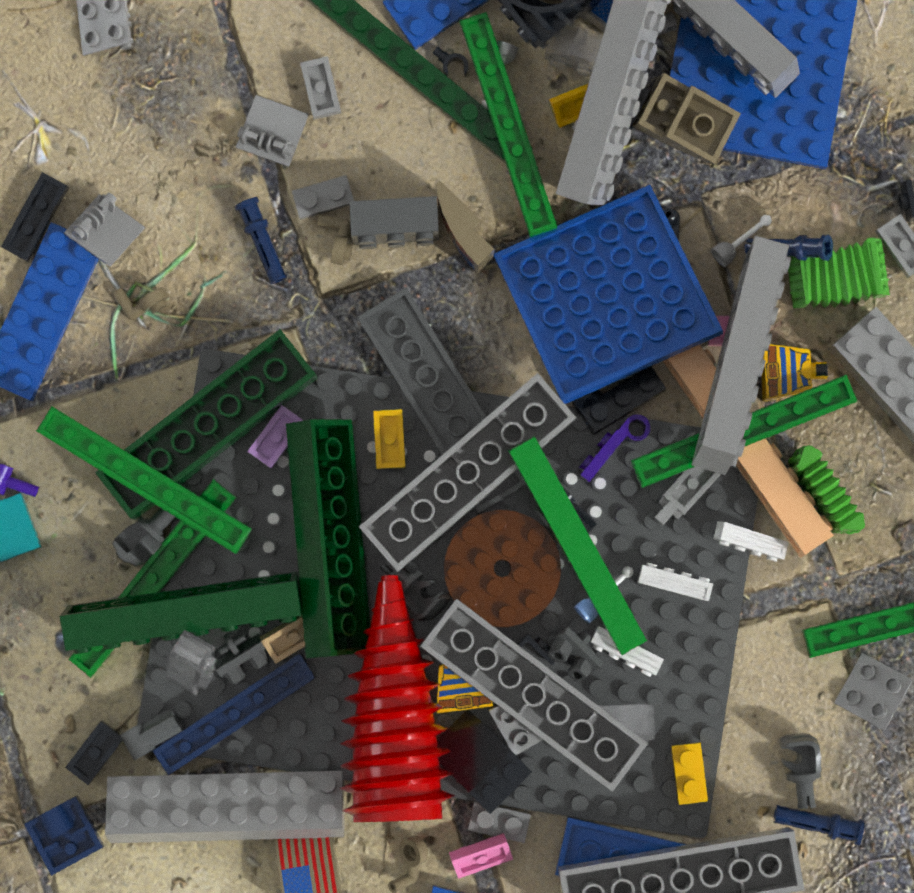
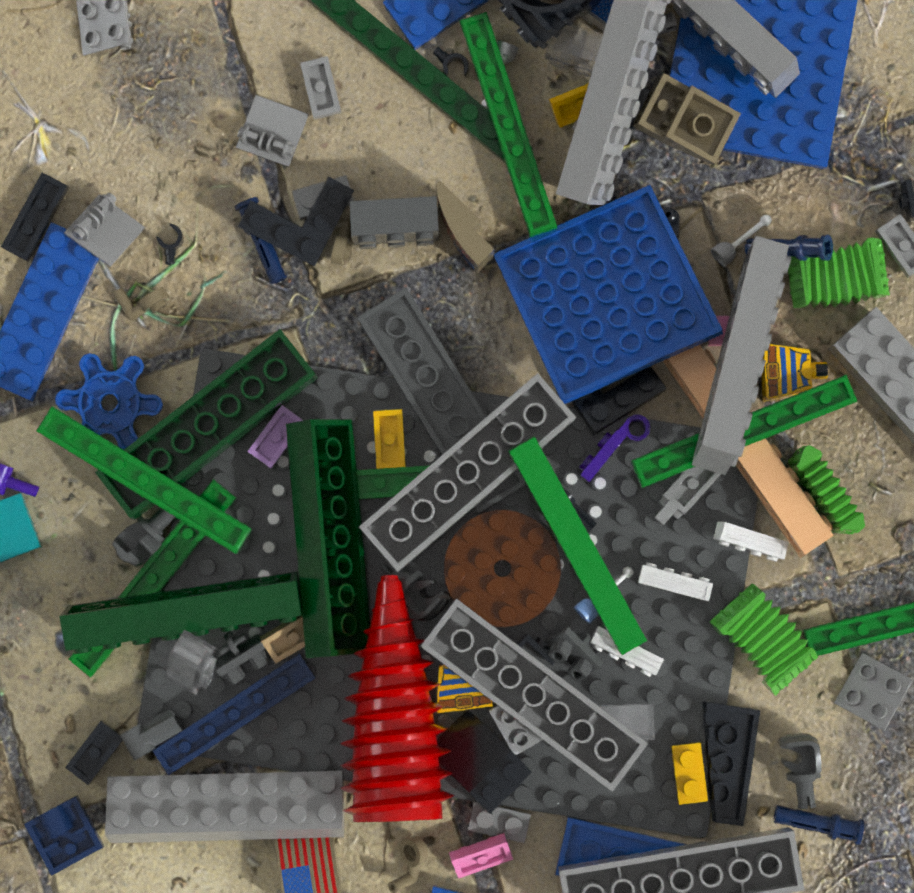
none -> blue plate [55,353,163,450]
none -> black piece [156,223,184,265]
none -> black plate [238,176,354,267]
none -> green plate [356,466,429,500]
none -> black wing [702,701,760,826]
none -> bright green piece [709,583,818,696]

